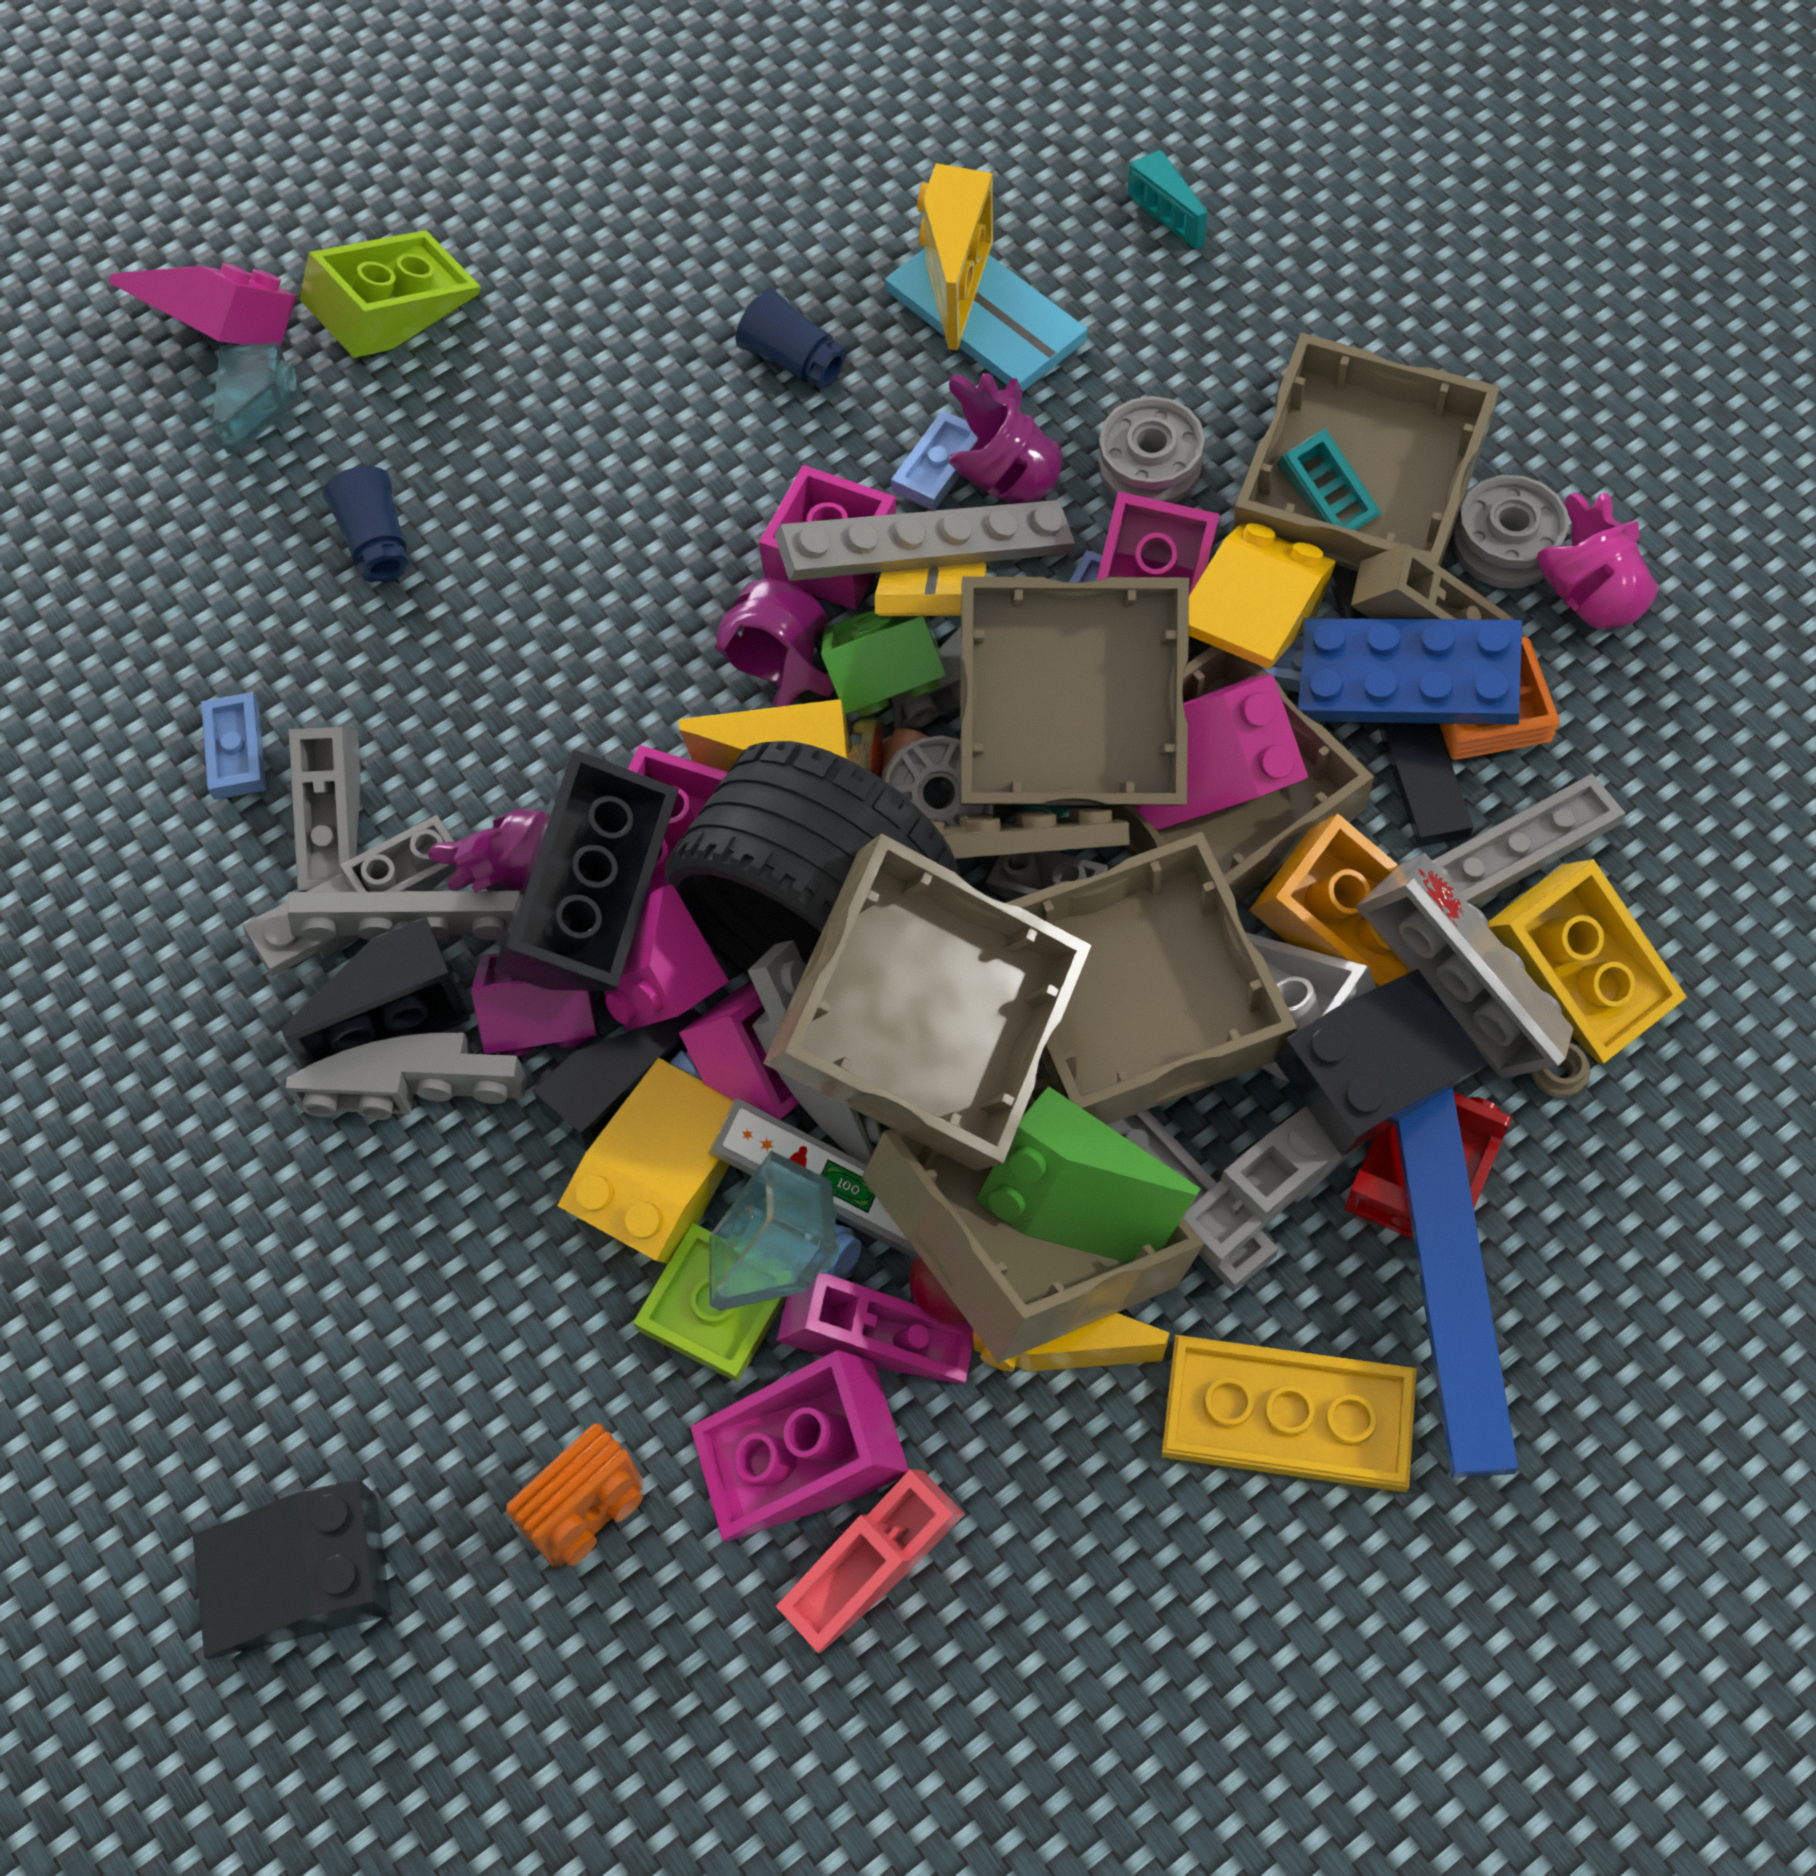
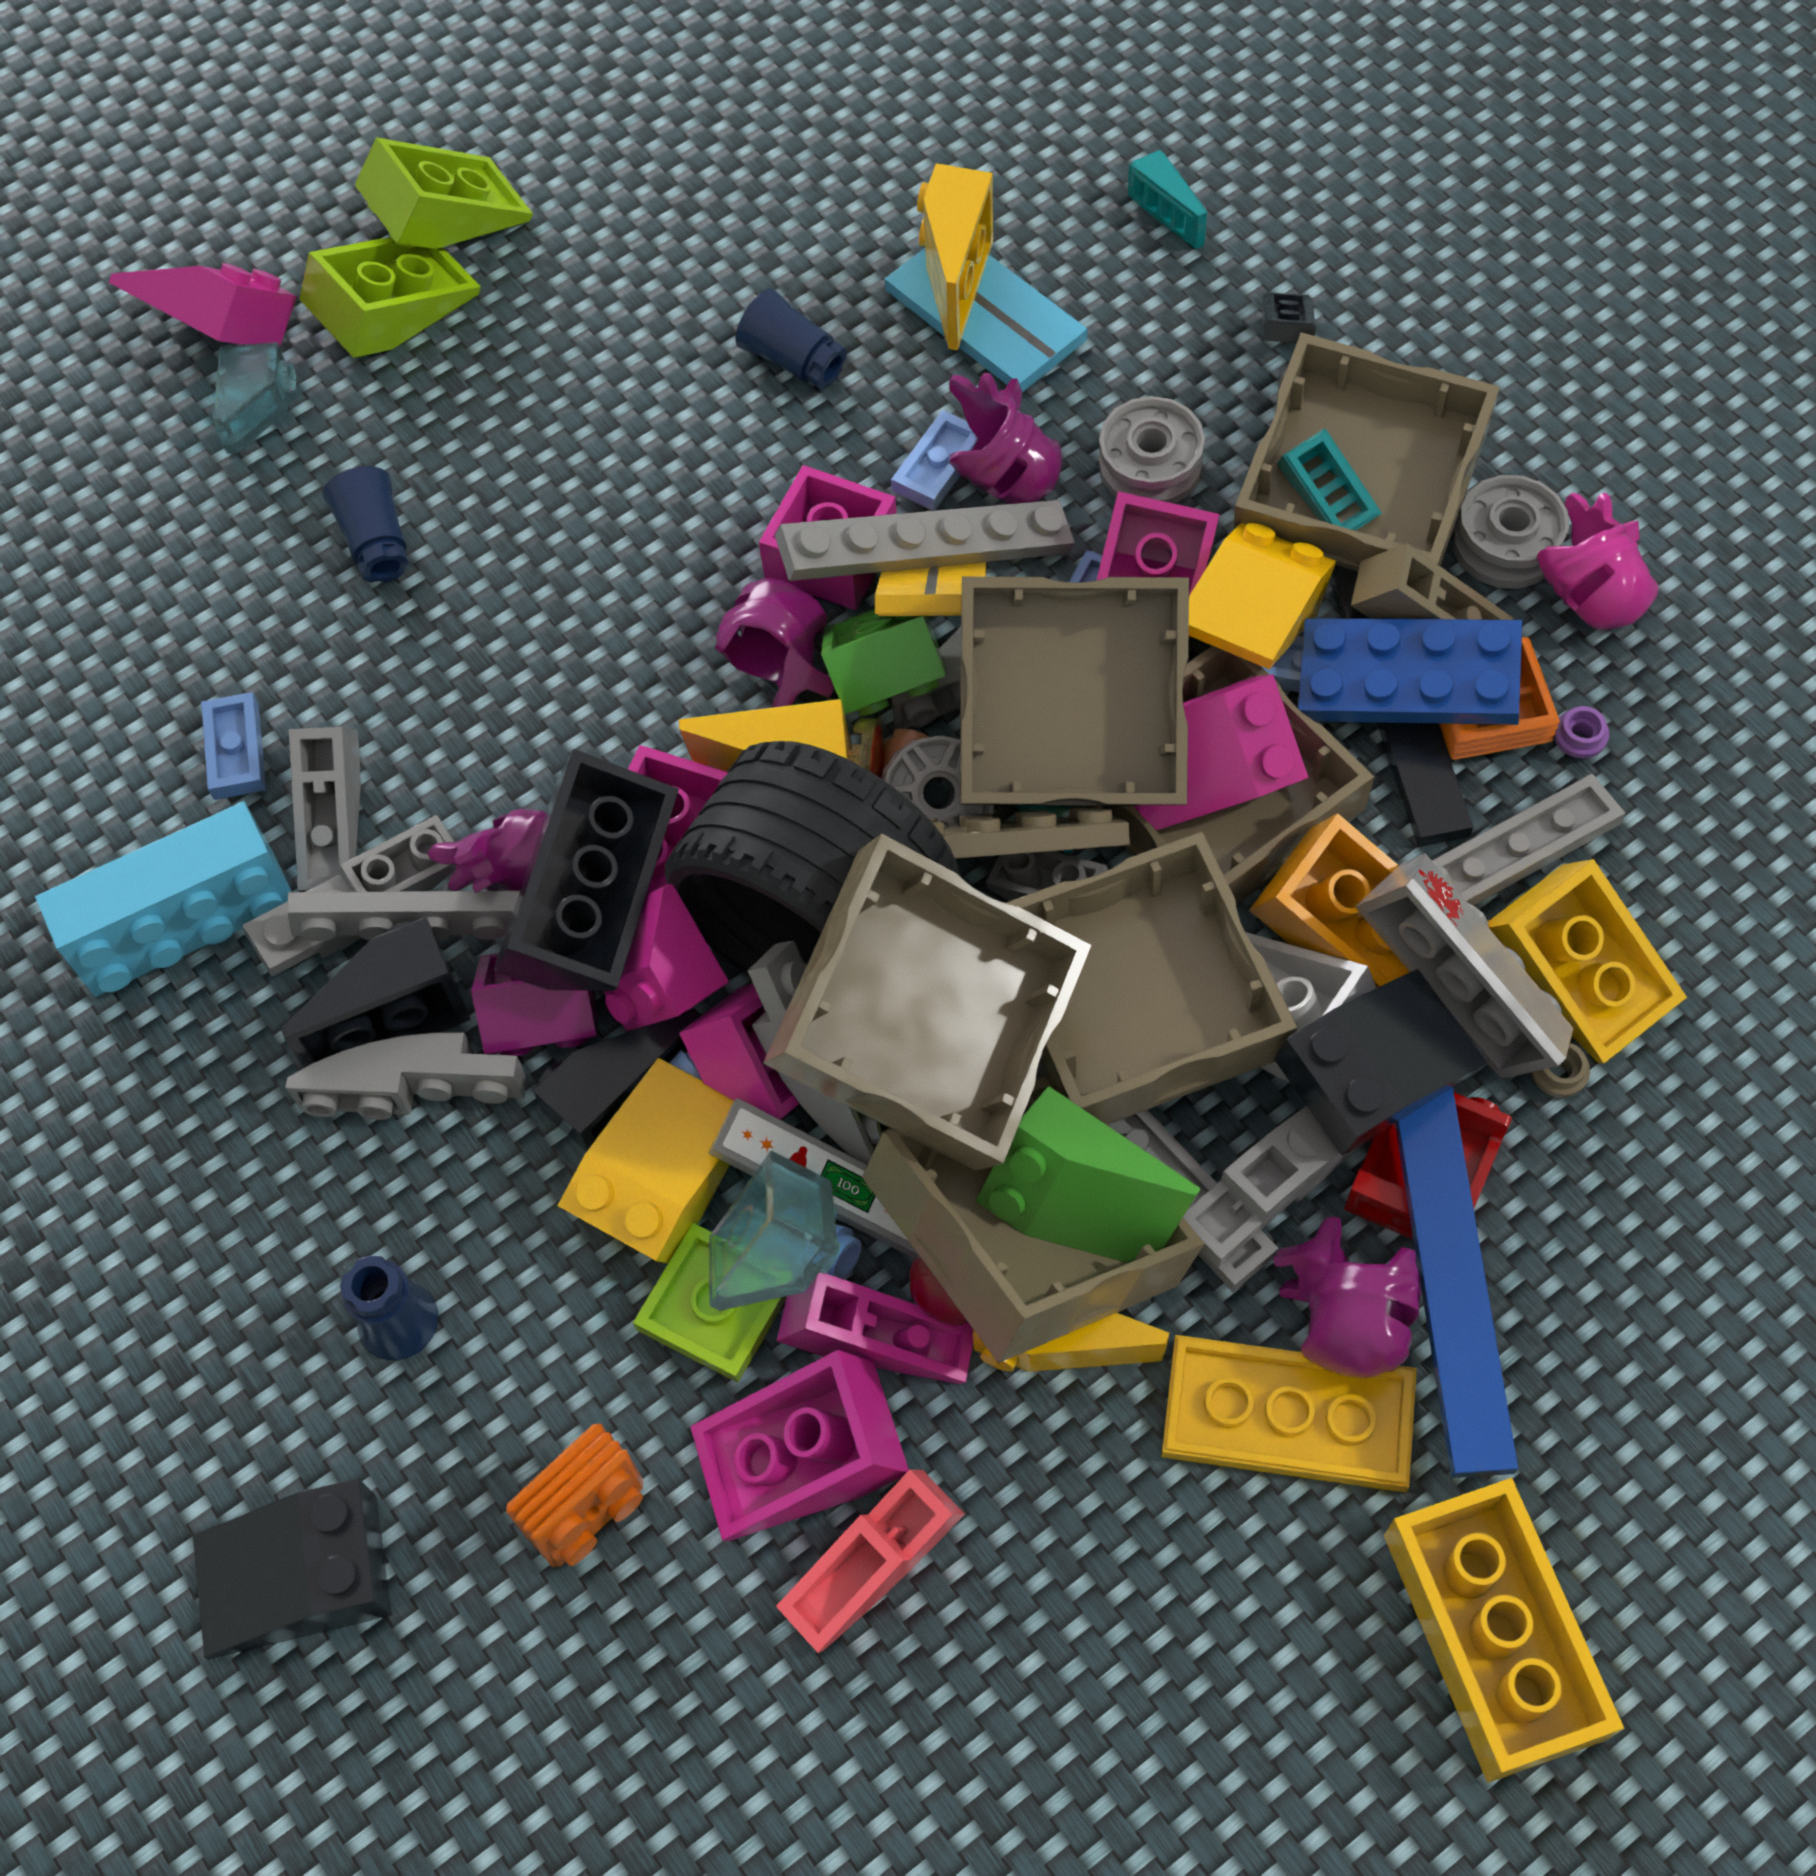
none -> medium azure brick [35,801,292,997]
none -> dark blue plant [340,1255,438,1360]
none -> lime slope [354,137,533,249]
none -> black tile [1262,292,1316,343]
none -> magenta piece [1273,1216,1421,1378]
none -> yellow brick [1384,1478,1625,1784]
none -> medium lavender plate [1554,706,1609,759]

